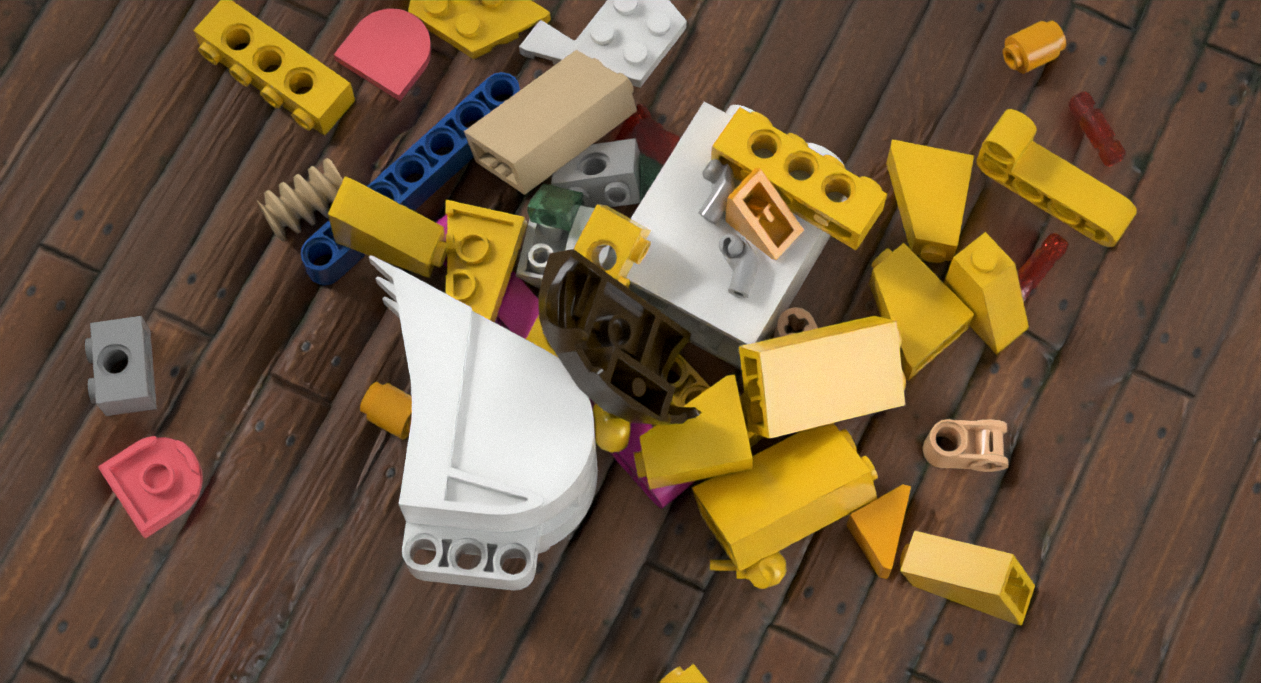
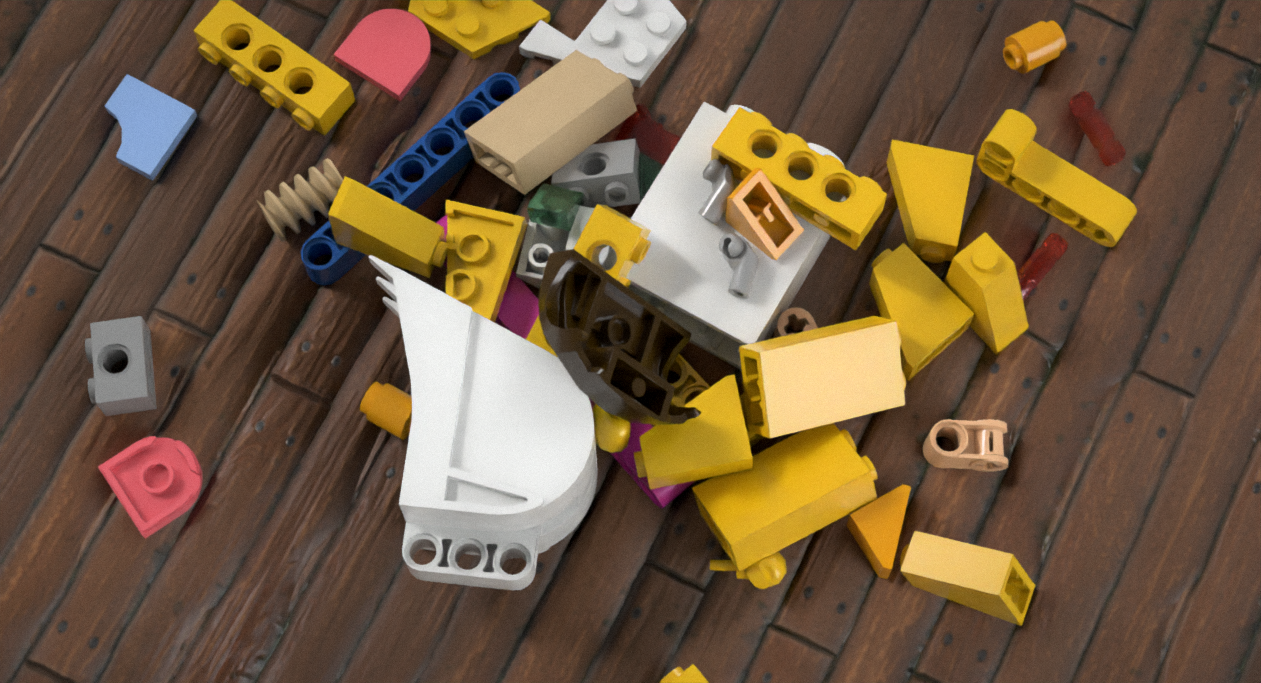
none -> light blue tile [105,74,197,181]

